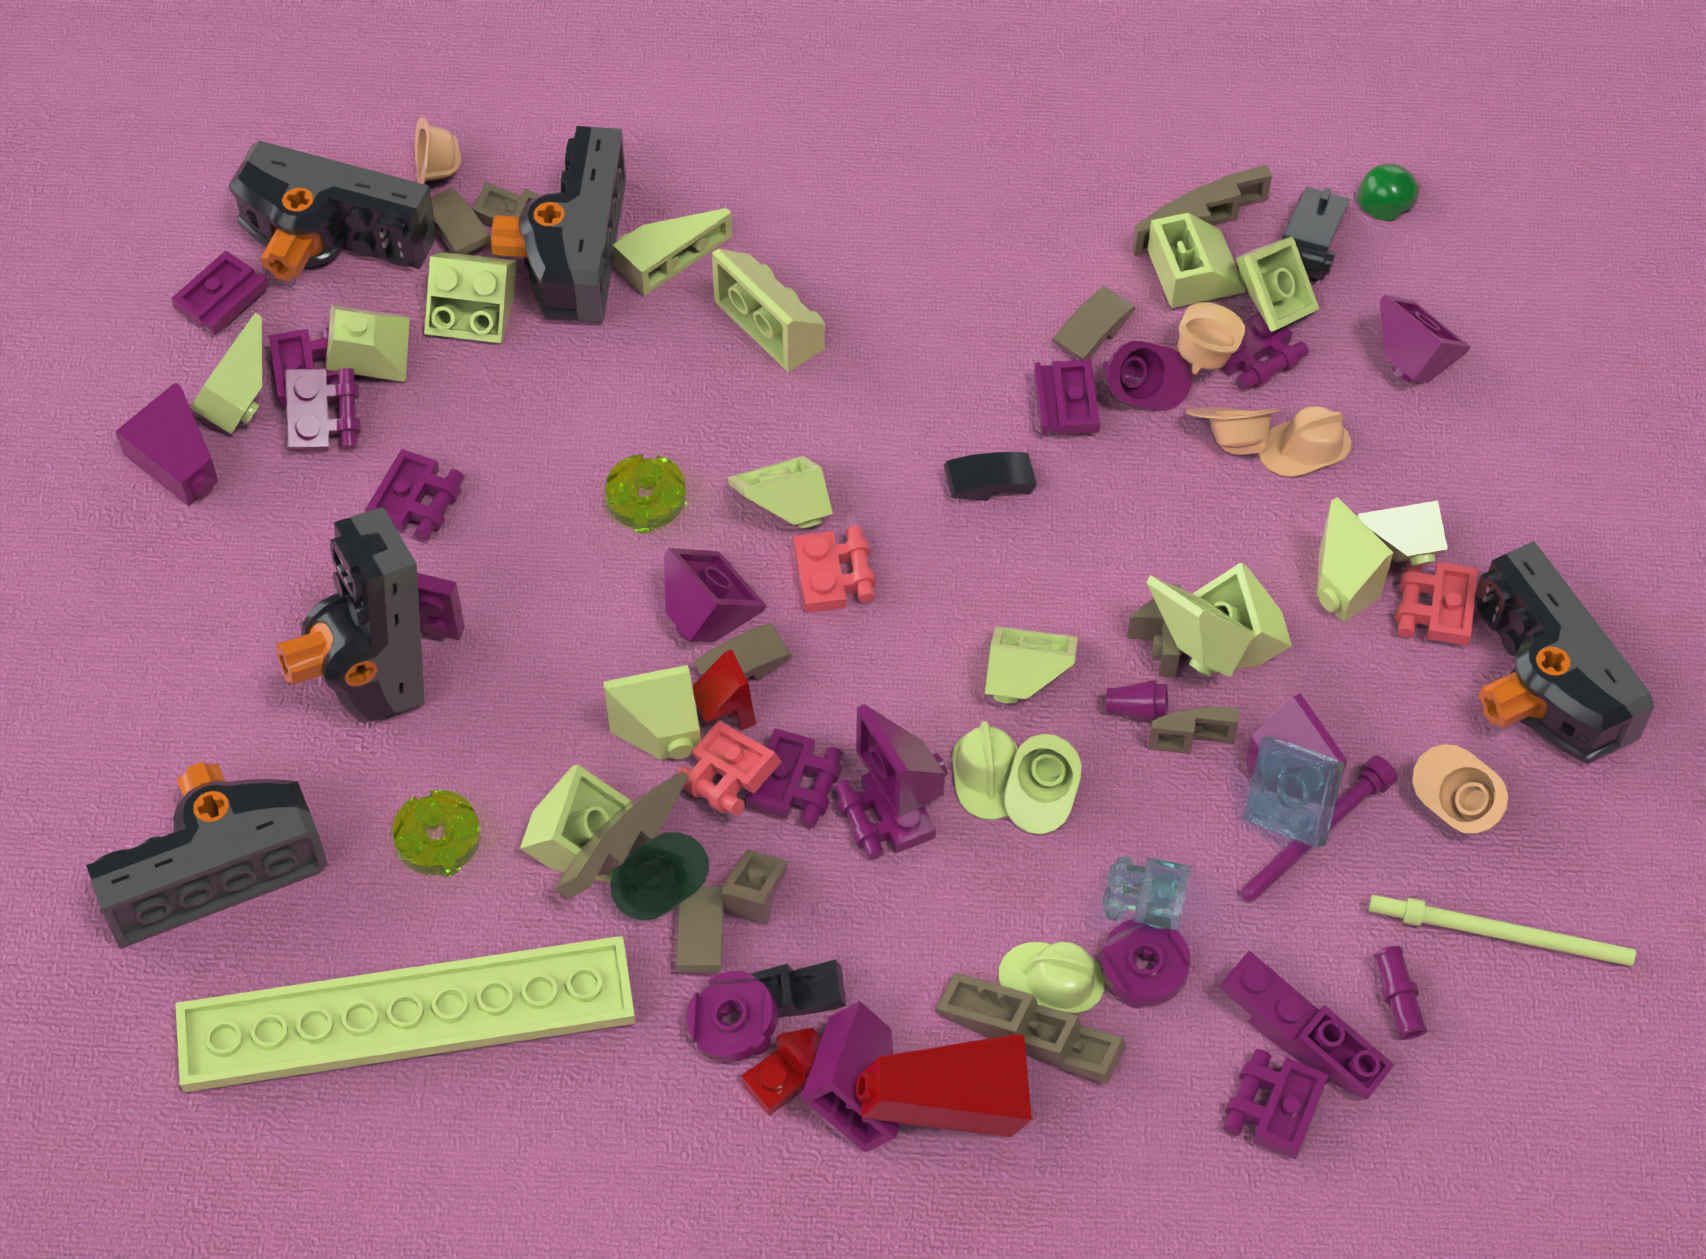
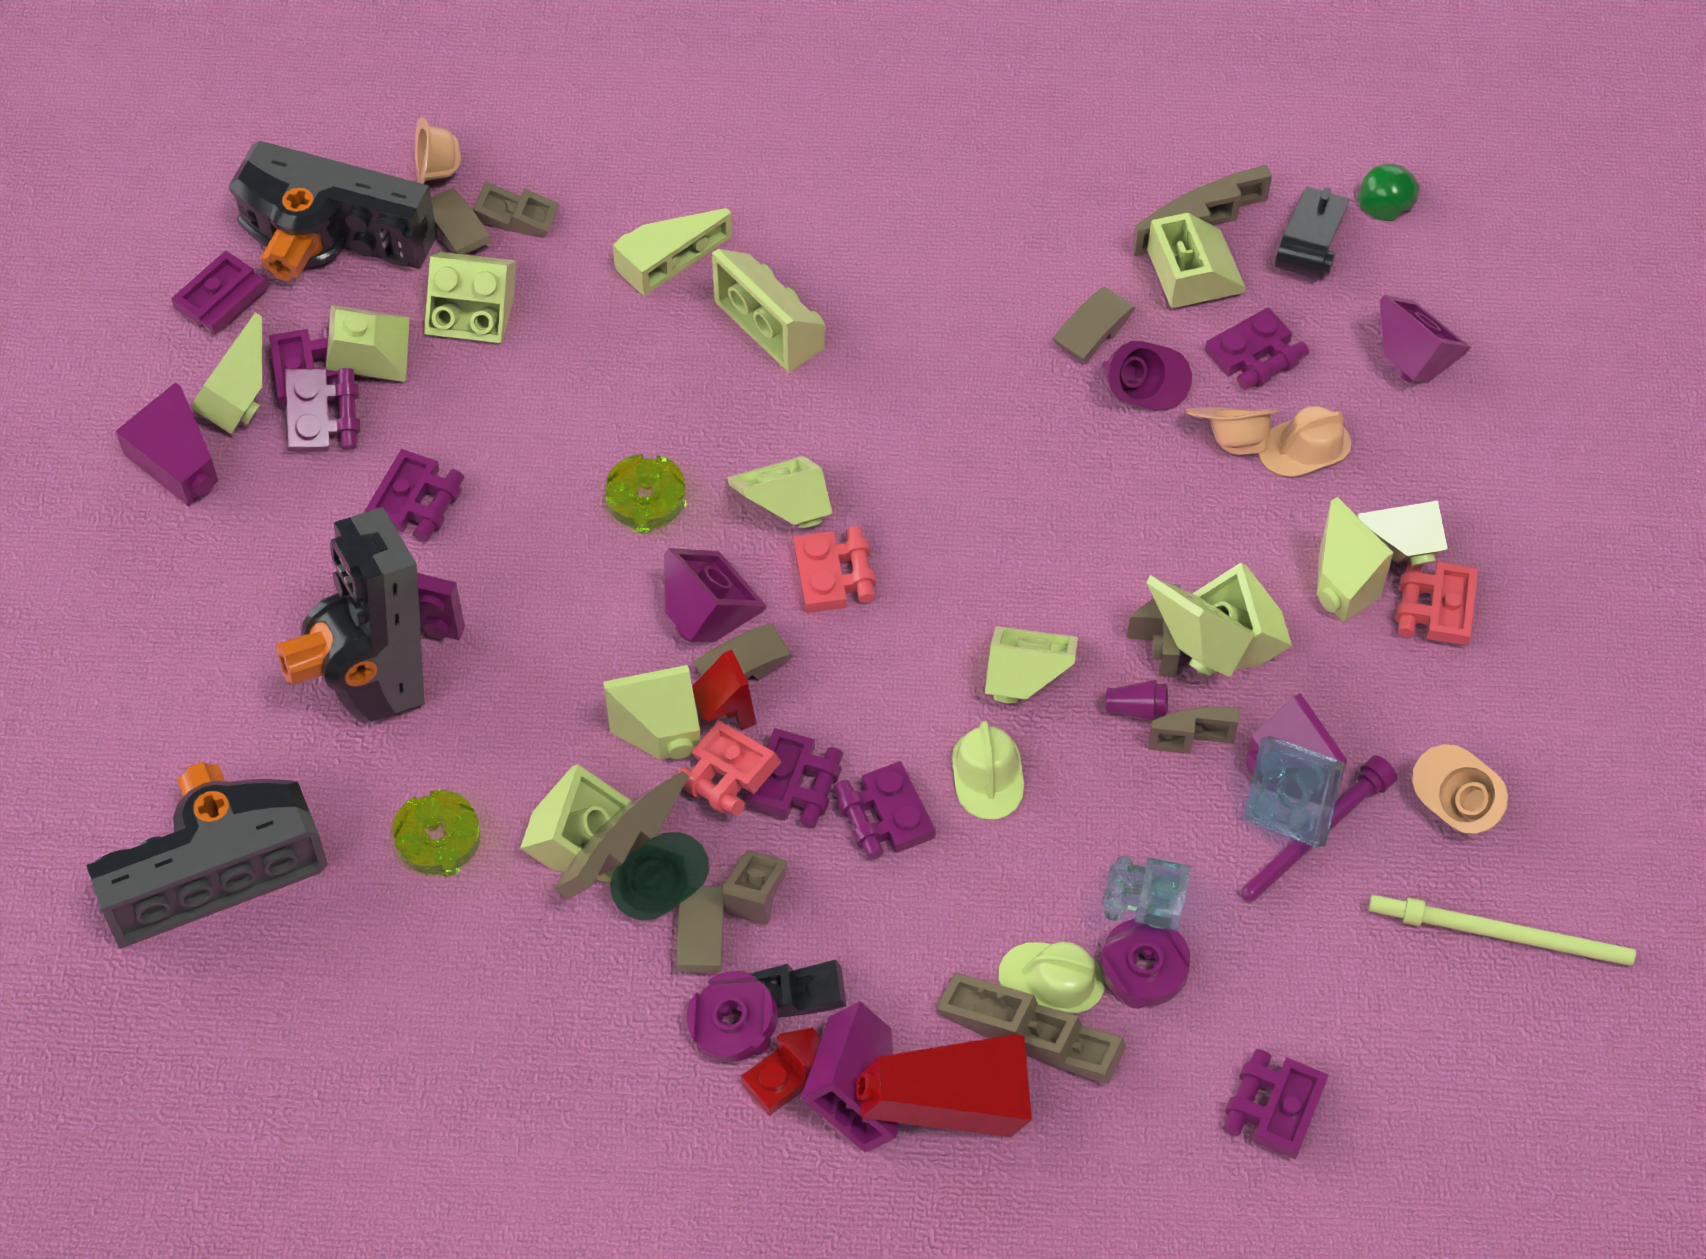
yellowish green plate [175,936,636,1093] -> none
piece [491,126,627,322] -> none
magenta slope [856,704,948,817] -> none
black slope [944,452,1037,501] -> none
yellowish green piece [1004,734,1082,834] -> none
magenta plate [1033,359,1100,436] -> none
light nougat piece [1178,302,1245,375] -> none
magenta slope [1218,950,1394,1100] -> none
yellowish green slope [1236,236,1320,331] -> none
magenta pin [1374,946,1428,1040] -> none
piece [1475,541,1654,764] -> none

